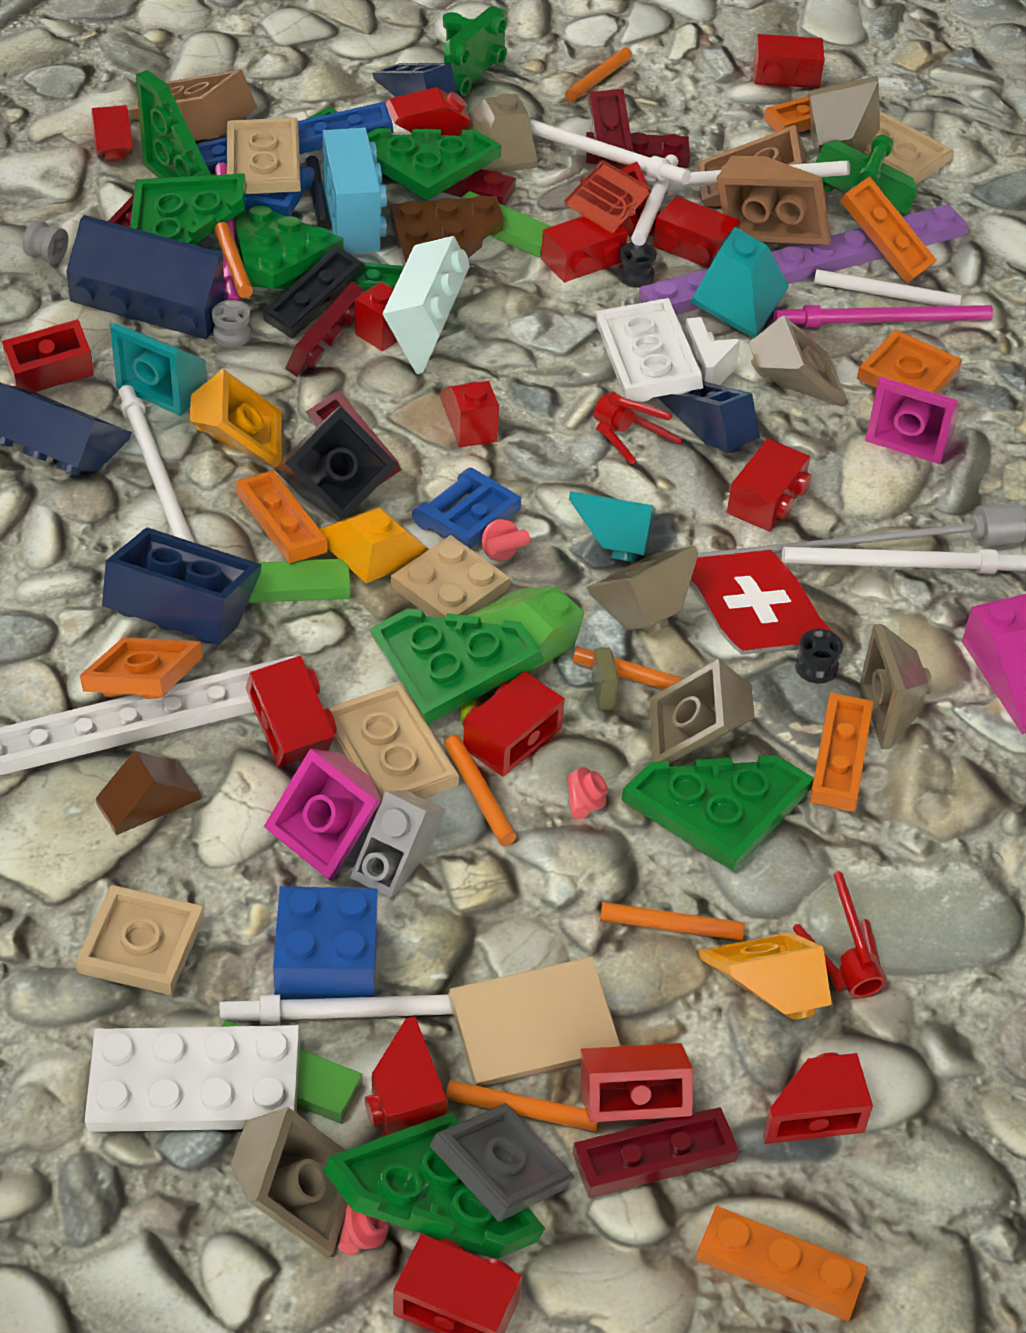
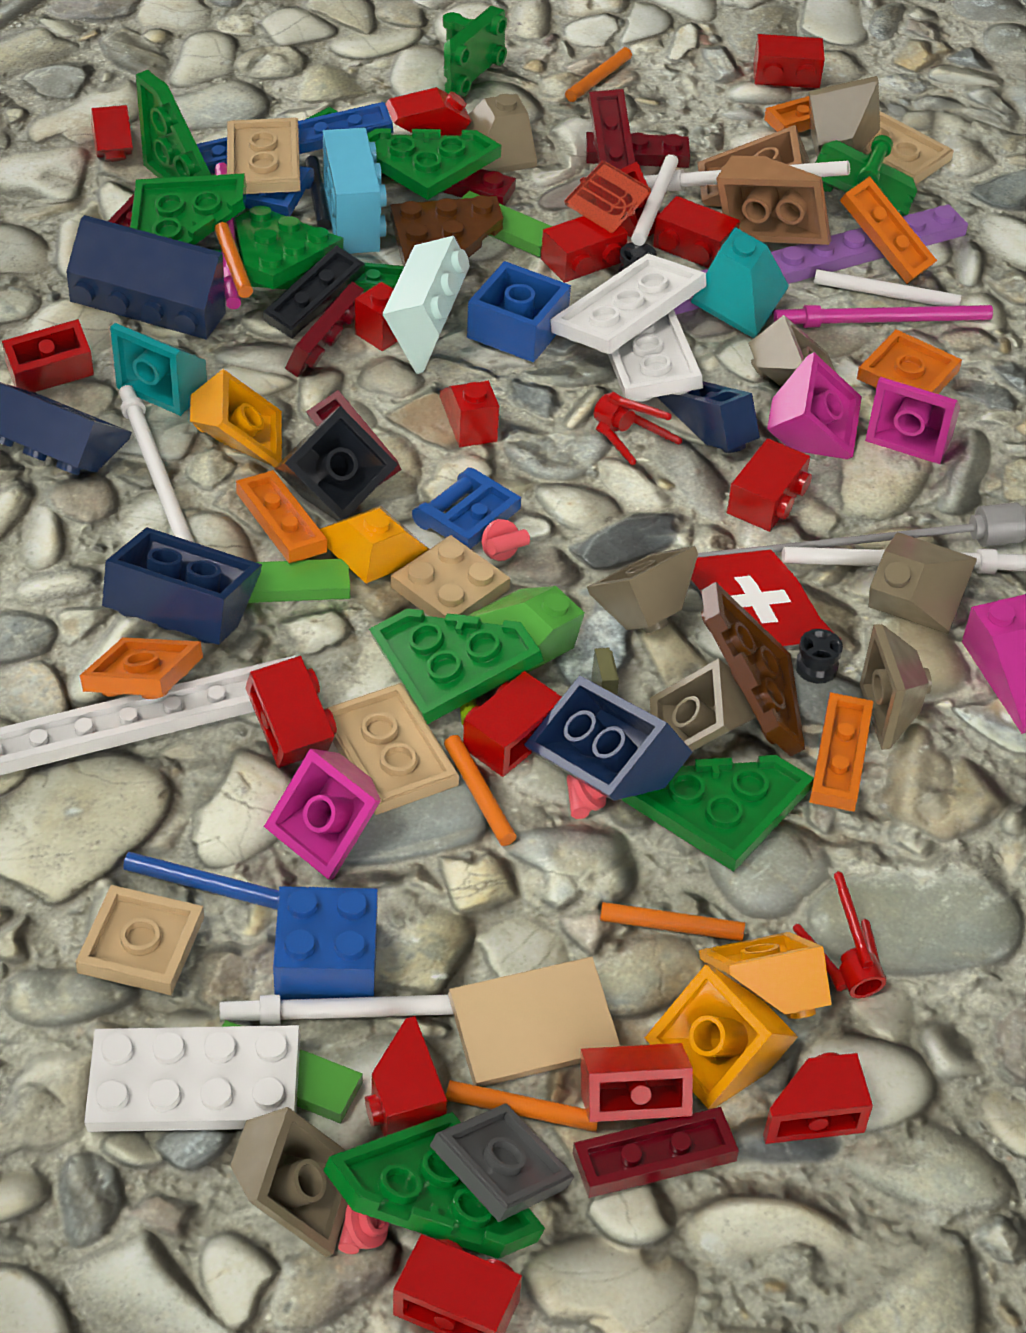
light grey wheel [23,220,69,264] -> none
reddish brown slope [96,750,201,835] -> none
medium nougat slope [128,69,257,141] -> none
light grey wheel [212,300,251,348] -> none
light grey slope [350,790,446,898] -> none
dark blue slope [372,63,458,97] -> none
white bar [529,118,691,184] -> none
teal slope [569,491,656,562] -> none
orange bar [573,646,684,690] -> none
white slope [684,317,740,385] -> none
orange plate [696,1205,868,1322] -> none
none -> blue bar [123,852,279,910]
none -> blue brick [467,261,571,363]
none -> dark blue slope [524,675,693,801]
none -> white plate [550,253,707,354]
none -> light orange slope [644,964,798,1109]
none -> reddish brown plate [701,582,805,757]
none -> dark pink slope [767,353,862,459]
none -> dark tan slope [868,532,977,634]

